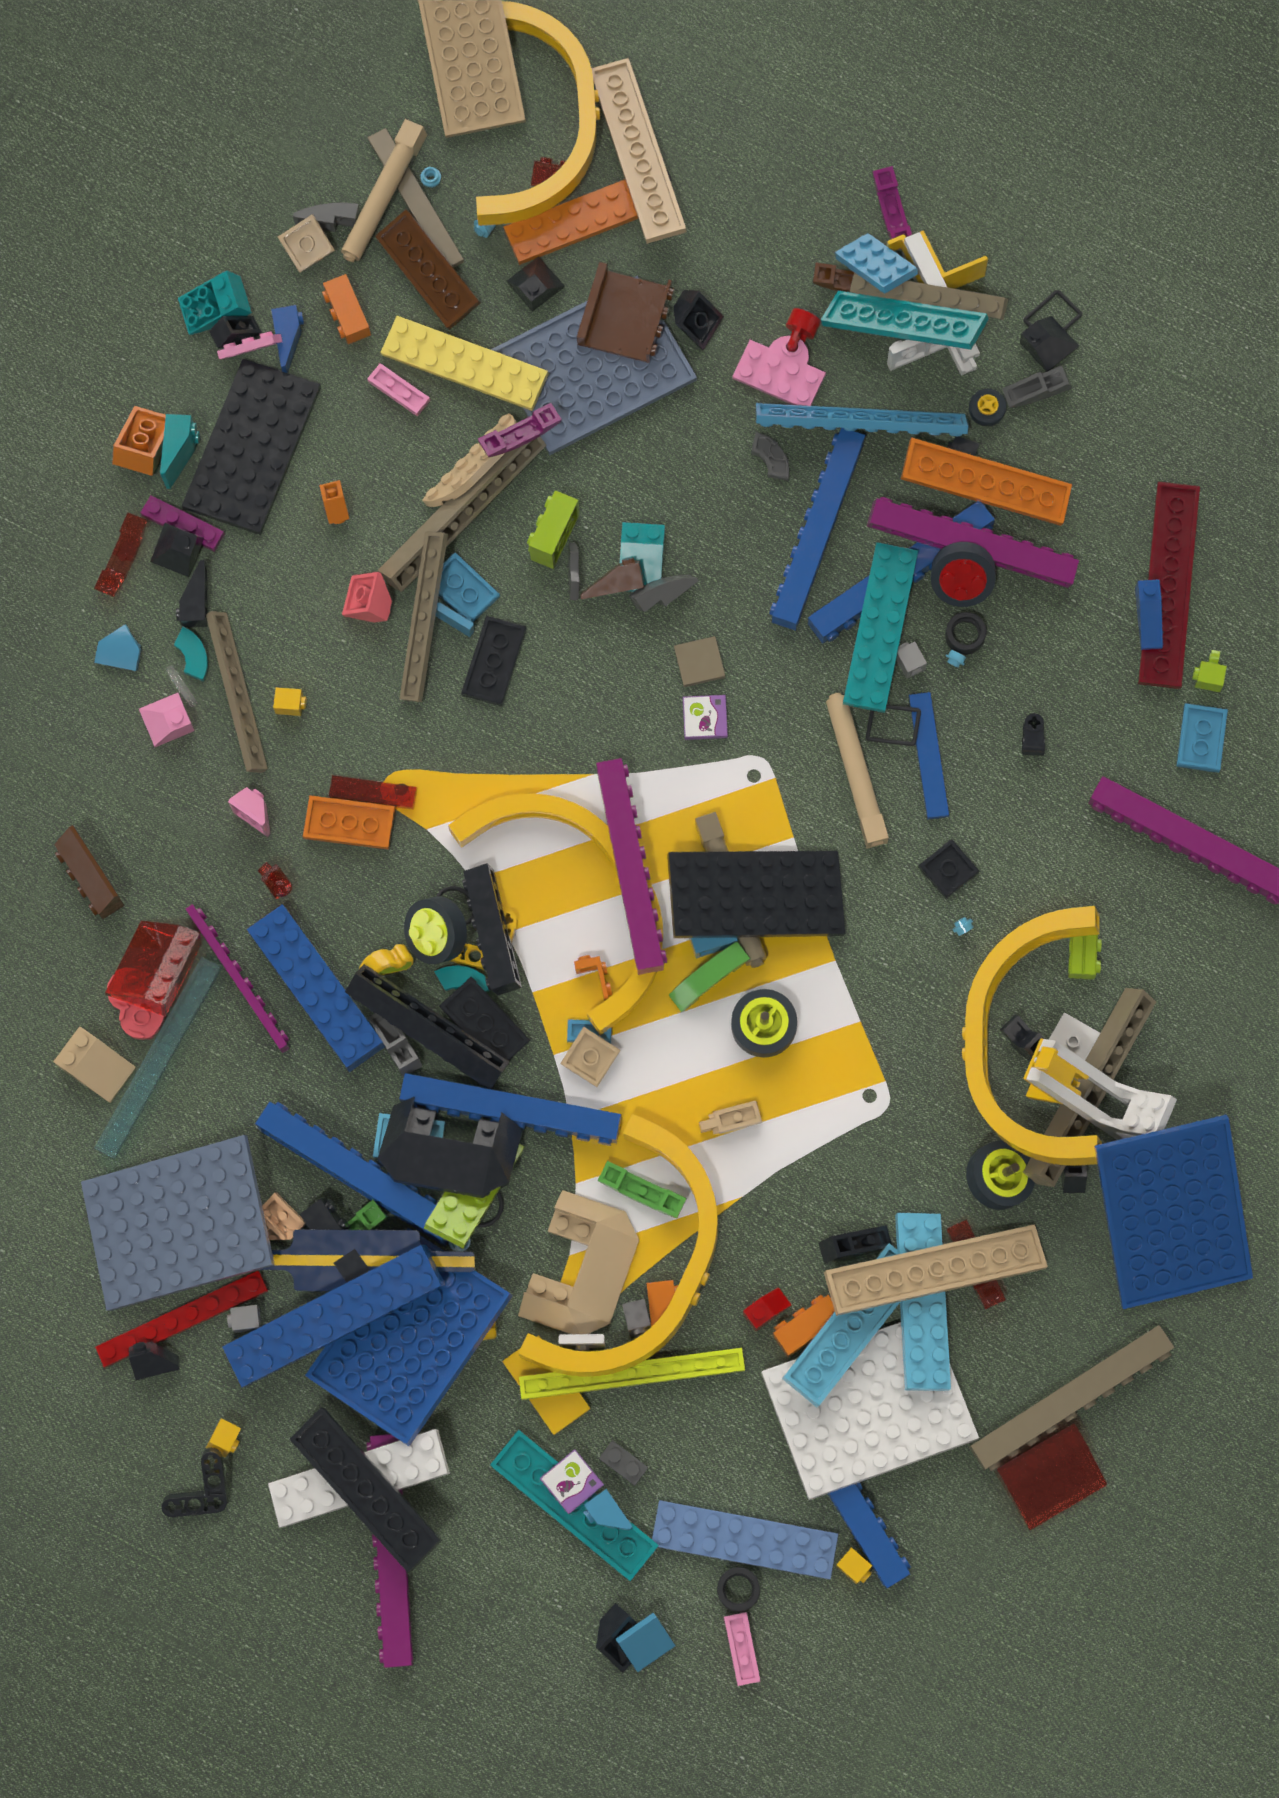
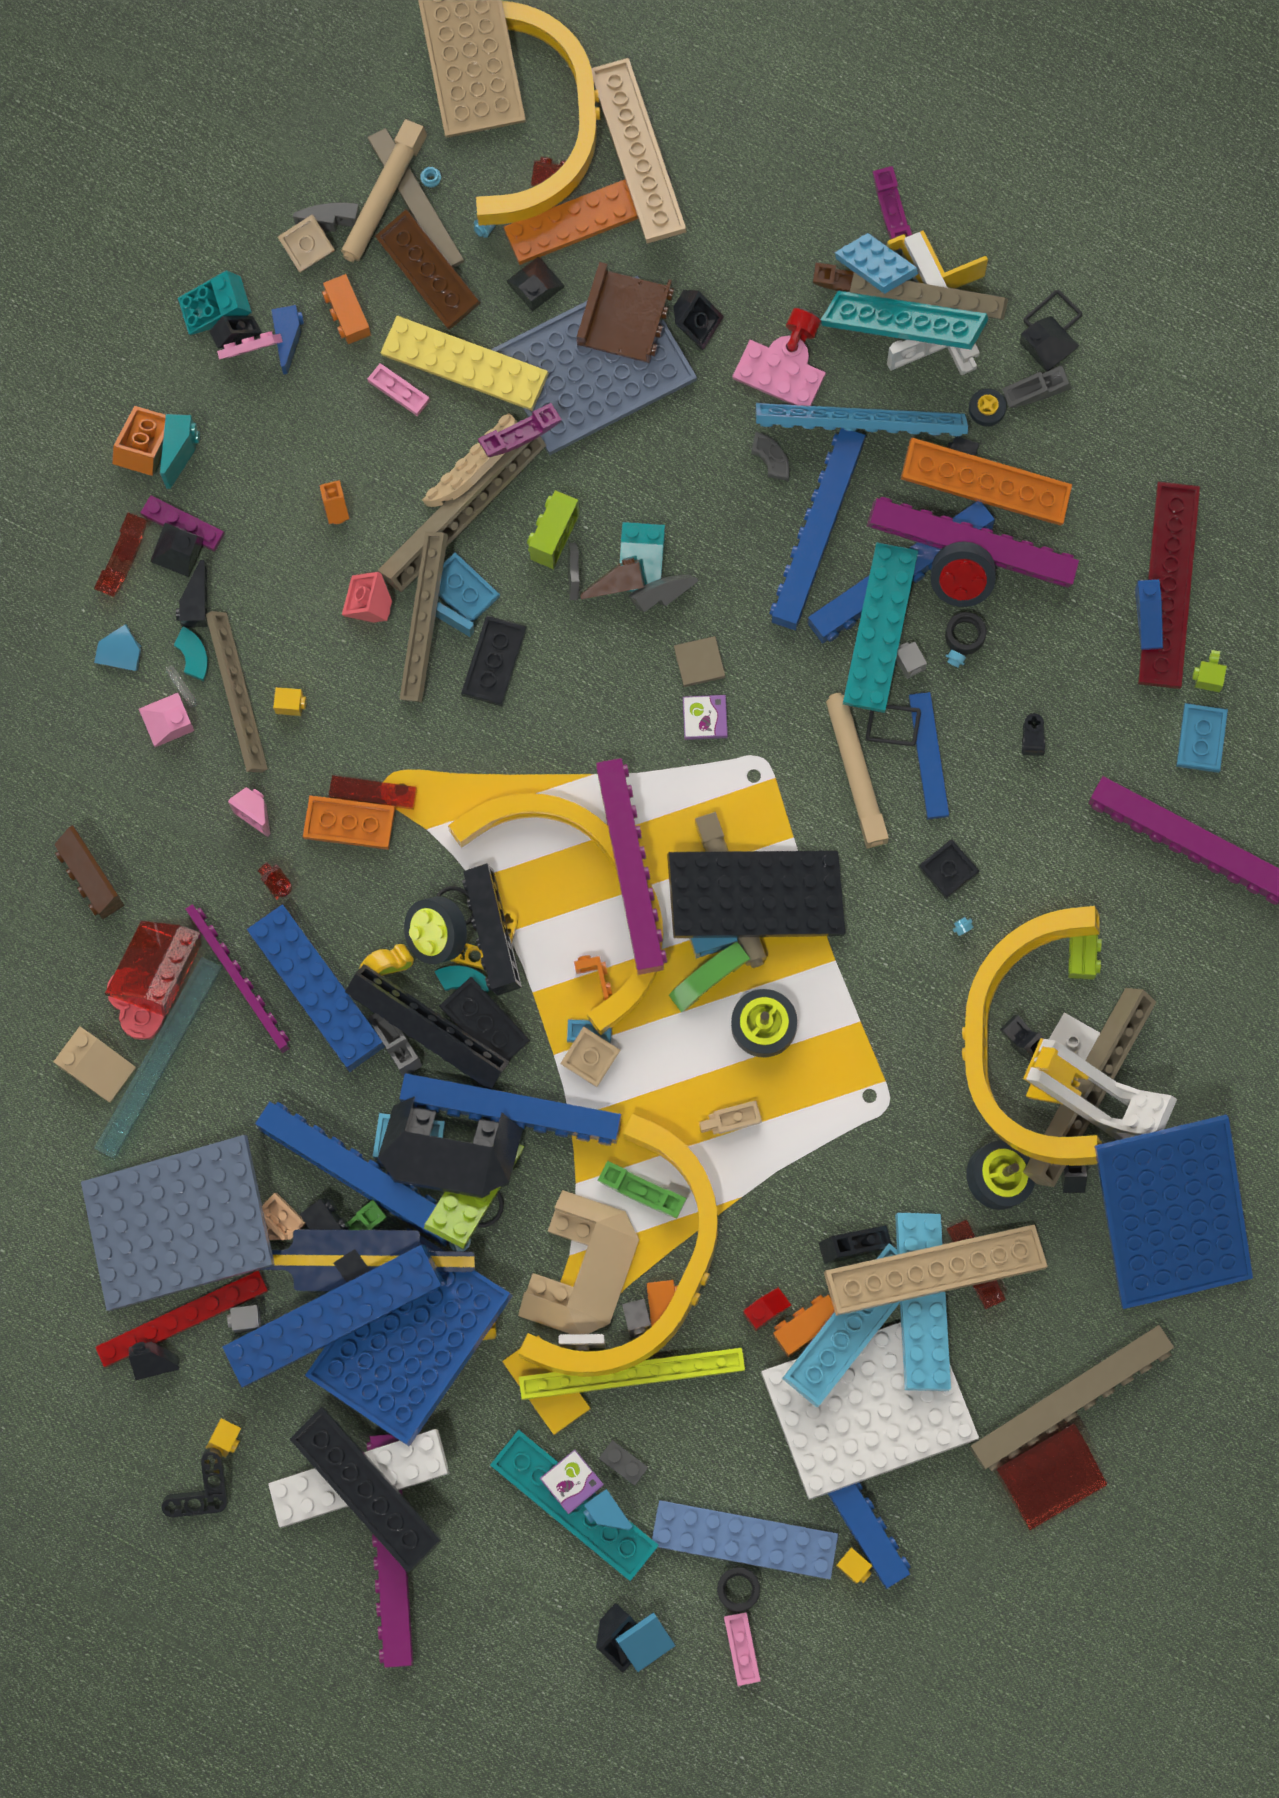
black plate [182,359,321,535] -> none

